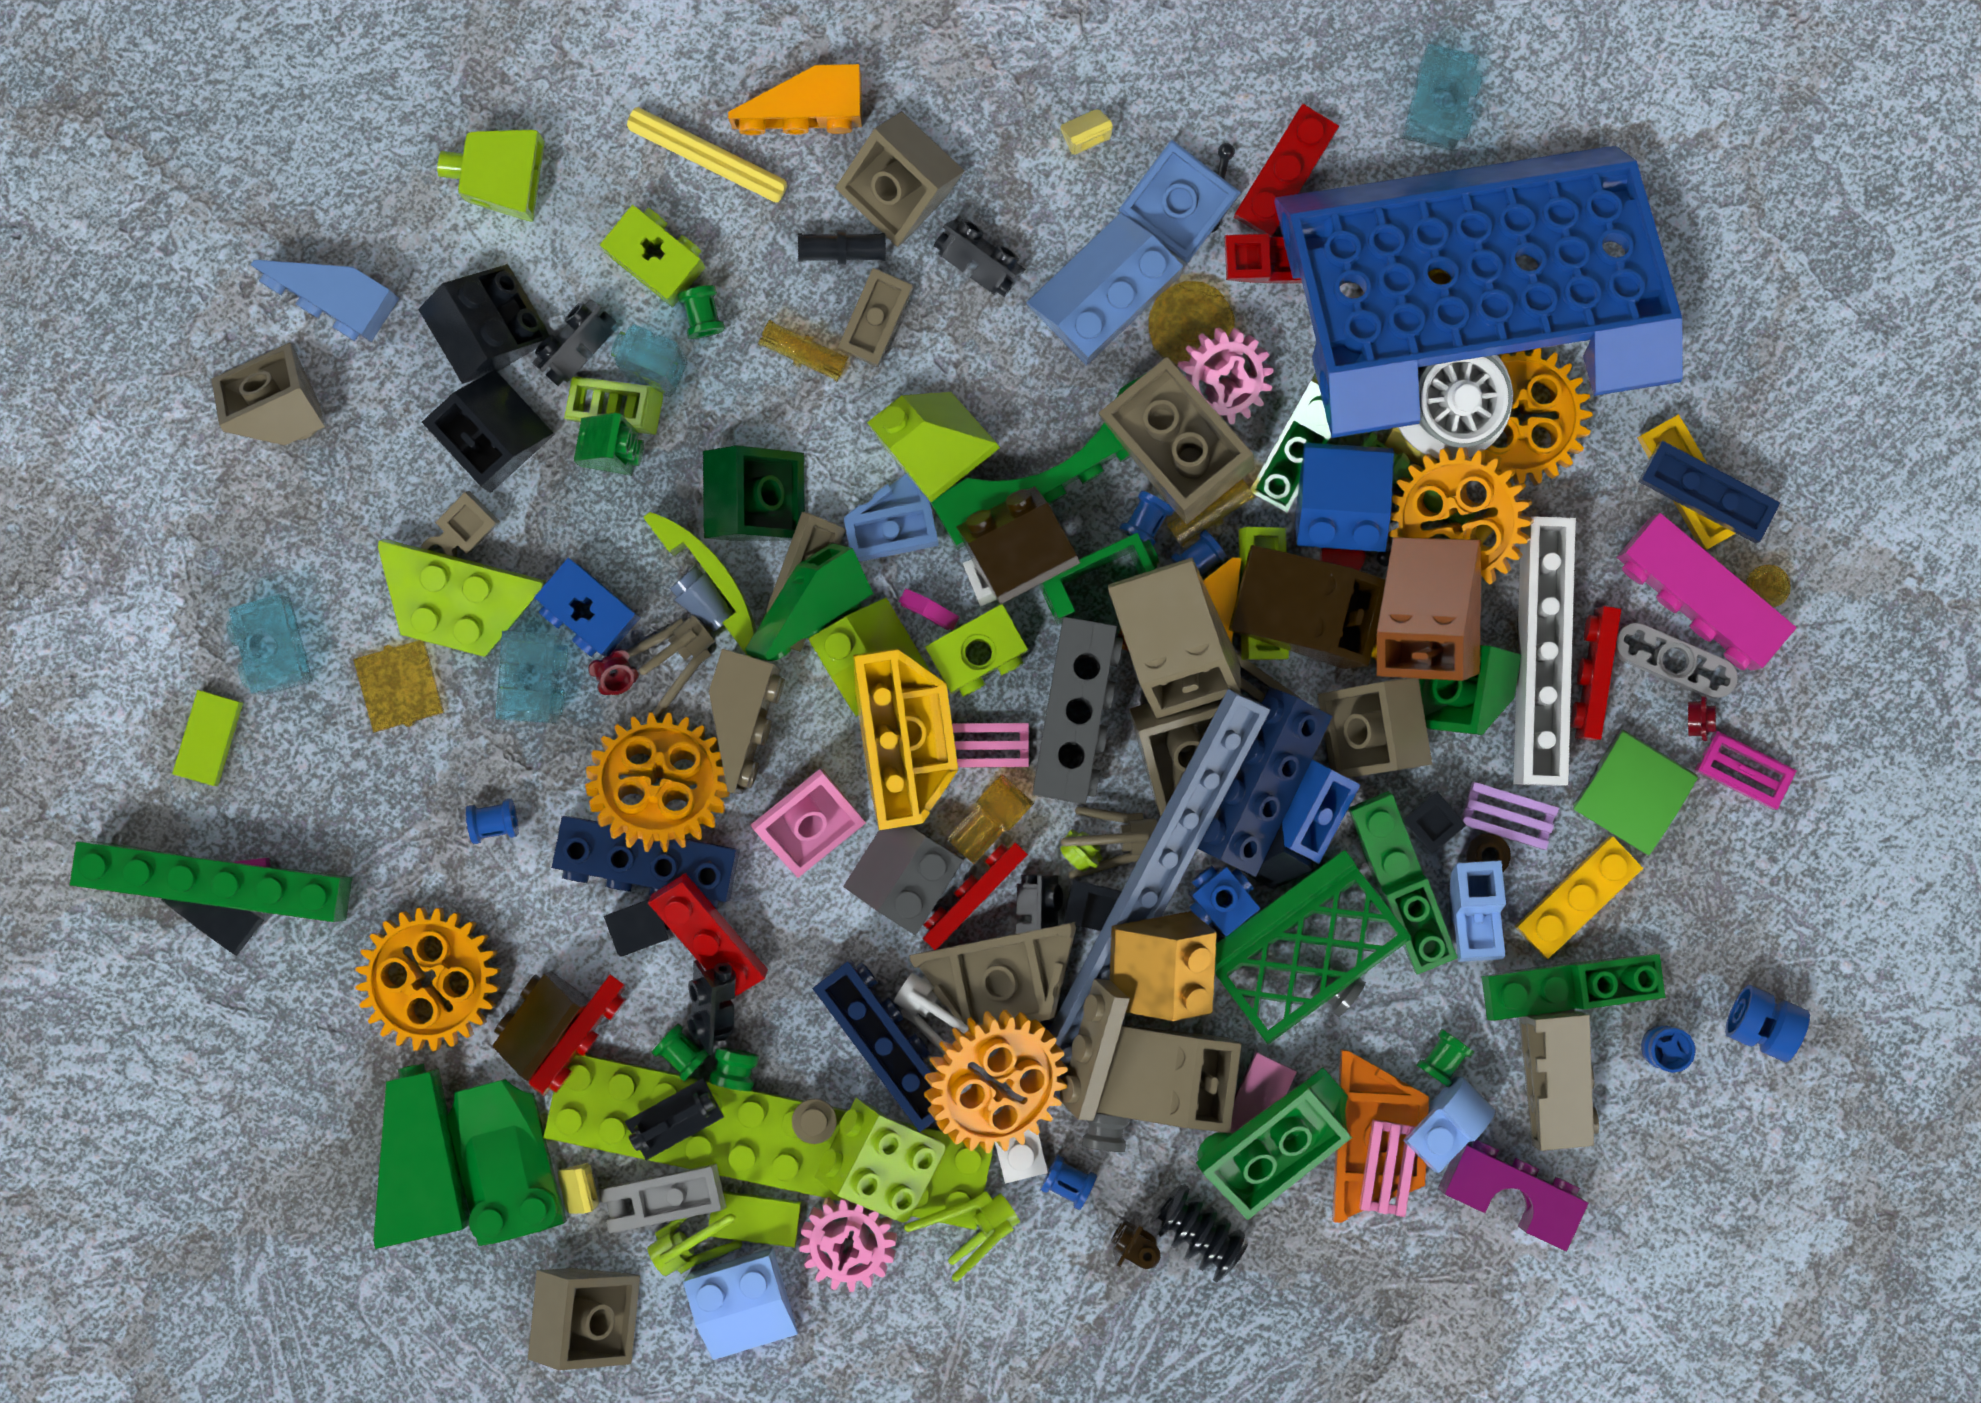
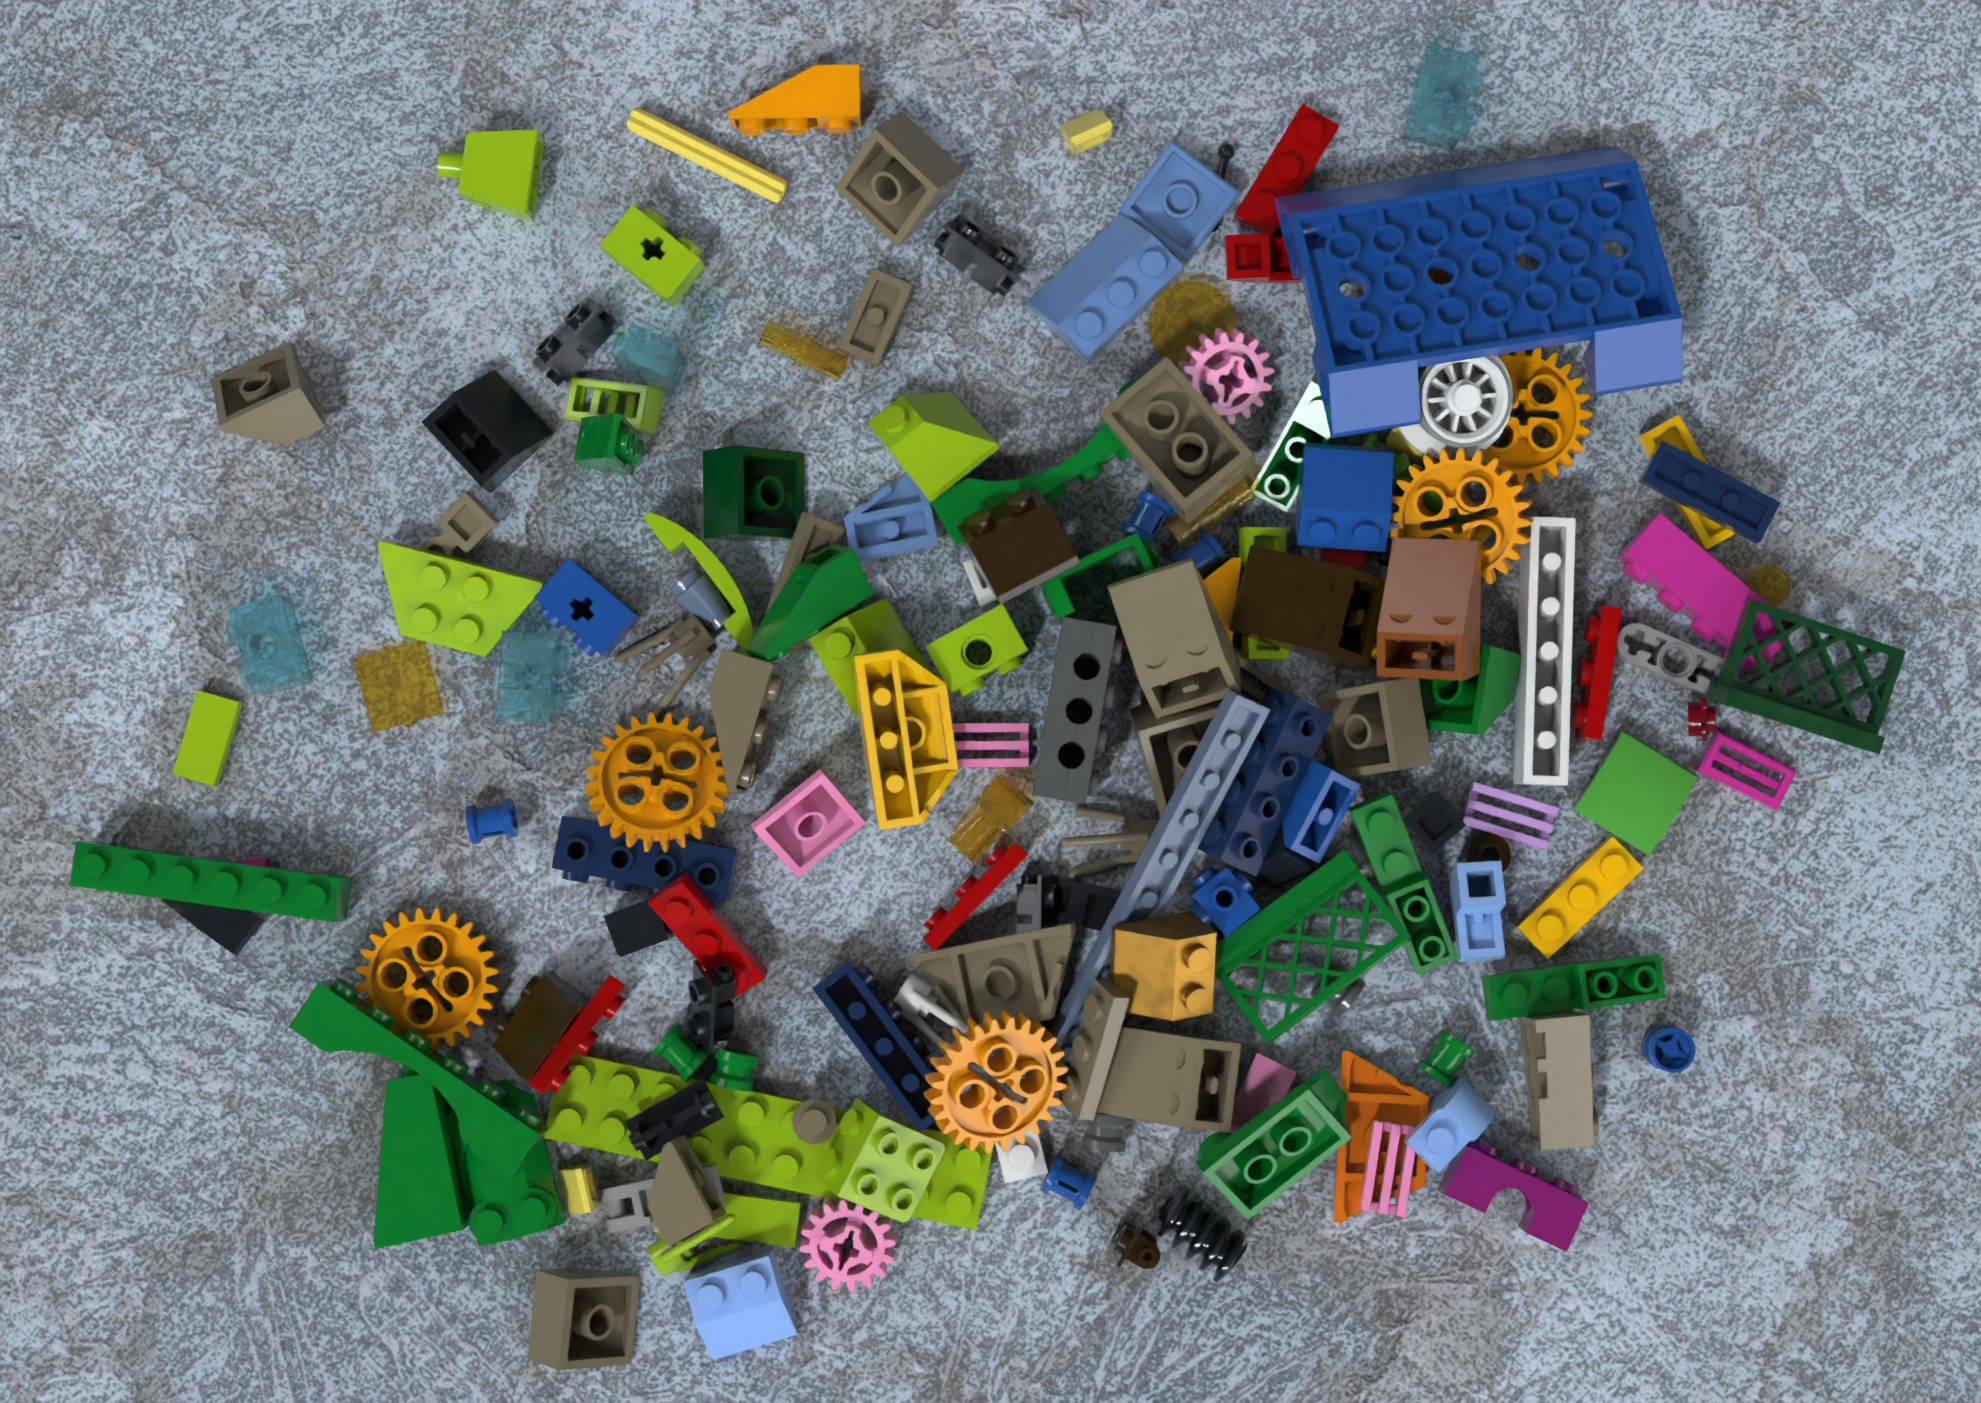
medium blue slope [251,260,399,342] -> none
black slope [418,264,550,384] -> none
dark red plate [588,648,639,695] -> none
green bush [677,285,725,339] -> none
black pin [798,230,886,265] -> none
dark grey slope [843,825,964,936] -> none
dark pink tile [898,588,960,631] -> none
lime plant [904,1191,1020,1282] -> none
lime plate [1060,829,1103,872] -> none
blue wheel [1725,985,1810,1063] -> none
none -> green arch [289,978,549,1180]
none -> dark tan slope [647,1134,727,1247]
none -> dark green fence [1705,598,1906,754]

